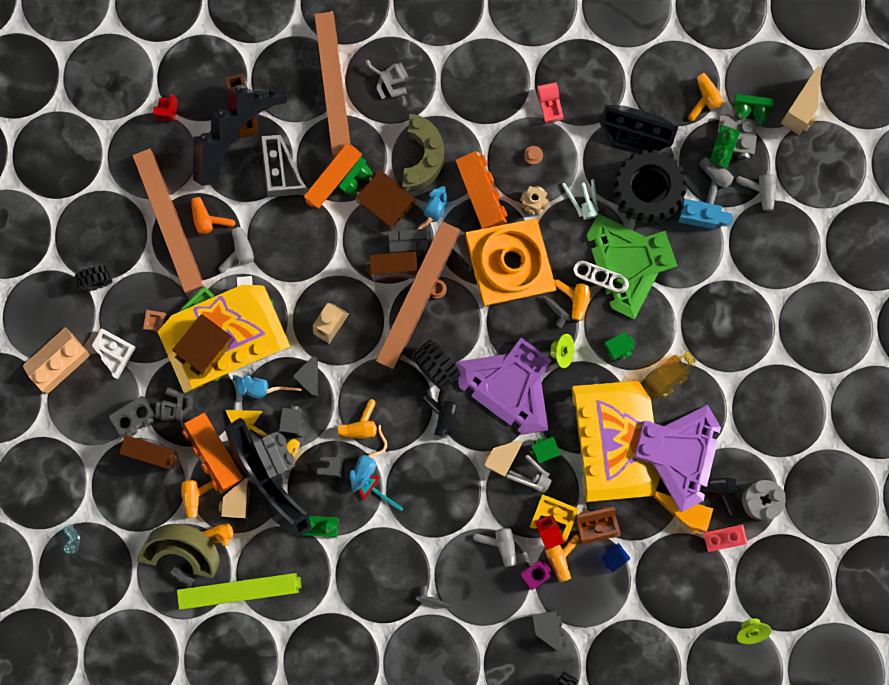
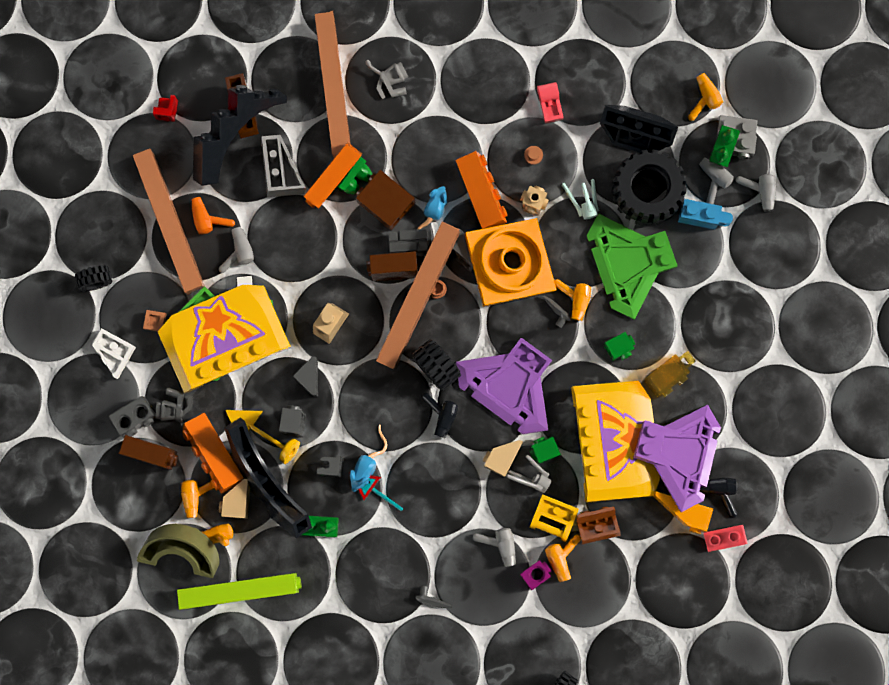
light nougat slope [23,327,91,393] -> none
clear light blue arm [63,524,80,554] -> none
dark grey pin [170,564,196,588] -> none
reddish brown brick [172,313,235,377] -> none
dark azure animal [233,375,302,399] -> none
dark grey brick [253,431,295,478] -> none
light orange piece [338,399,377,439] -> none
olive brick [402,114,444,193] -> none
dark grey slope [532,611,566,652] -> none
red panel [535,514,564,550] -> none
lime piece [551,334,574,368] -> none
white beam [574,261,629,293] -> none
clear blue panel [599,543,630,573] -> none
green tile [732,94,774,126] -> none
lime piece [737,619,772,644] -> none
light grey brick [742,480,786,521] -> none
tan slope [780,66,821,135] -> none

